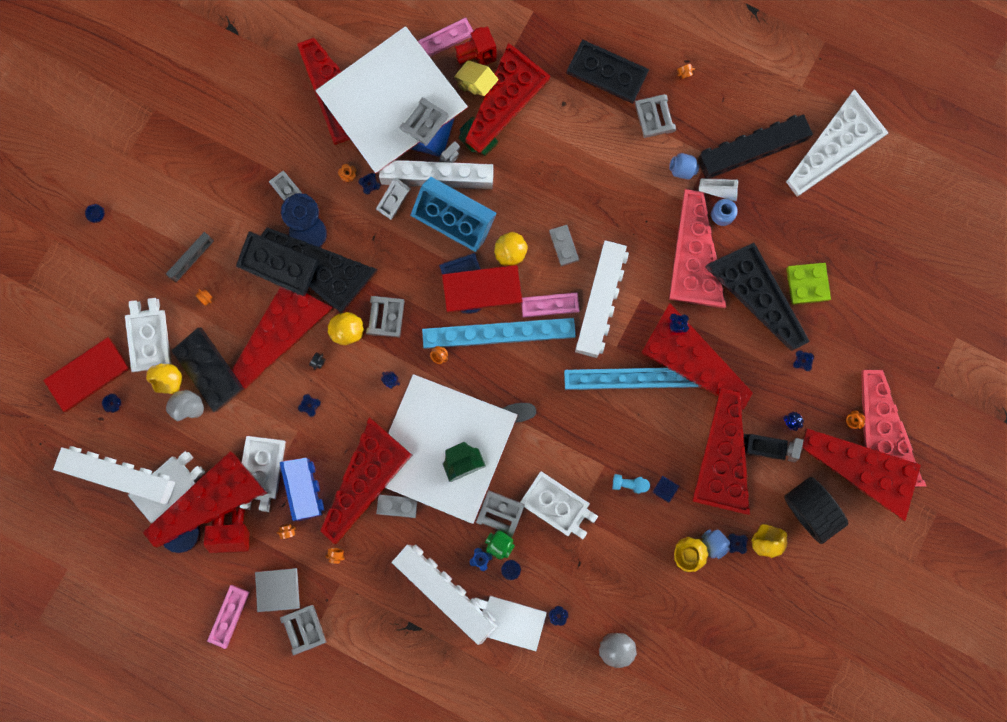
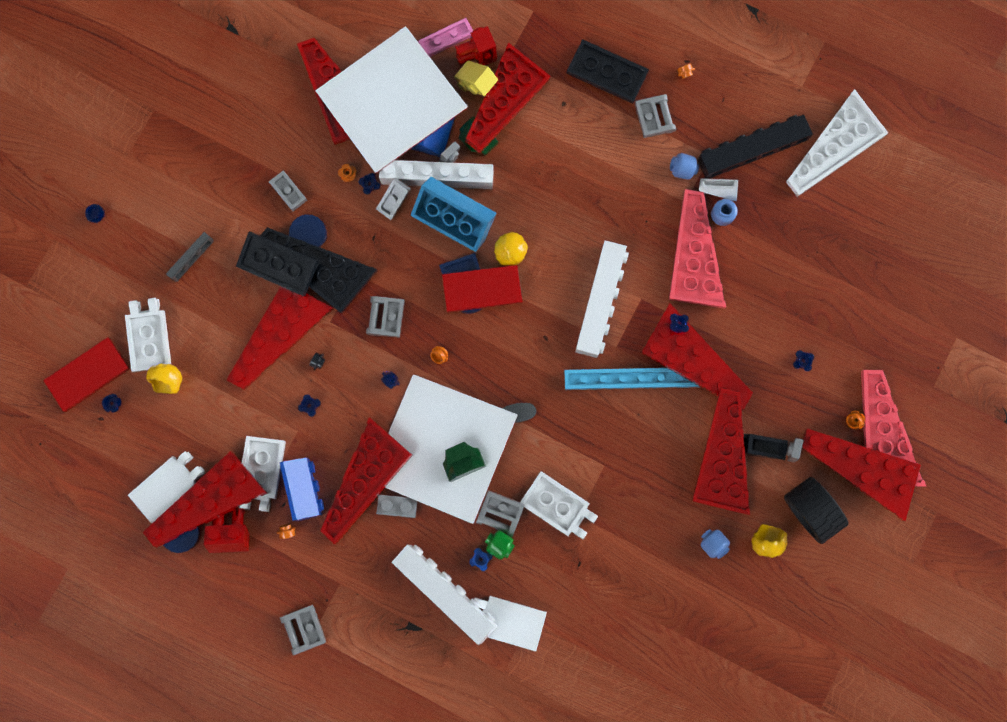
white brick [53,446,175,504] -> none
light grey hair [166,390,204,421] -> none
black plate [171,327,244,412] -> none
orange plate [195,289,213,306] -> none
bright pink tile [207,585,250,649] -> none
light grey slope [255,568,300,612] -> none
dark blue tile [281,193,319,231] -> none
orange plate [325,548,345,564] -> none
yellow hair [327,312,364,346] -> none
light grey plate [399,97,449,146] -> none
medium azure plate [422,318,576,349] -> none
clear blue plate [501,560,521,580] -> none
bright pink tile [521,292,580,318] -> none
light grey plate [549,225,579,267] -> none
clear blue plate [549,606,568,626] -> none
light grey hair [599,633,637,668] -> none
medium azure leg [612,474,650,494] -> none
clear blue plate [652,476,679,503] -> none
yellow hair [674,537,709,572] -> none
black wing [705,243,810,351] -> none
clear blue plate [728,533,748,554] -> none
clear blue plate [783,412,804,431] -> none
lime plate [786,263,831,305] -> none

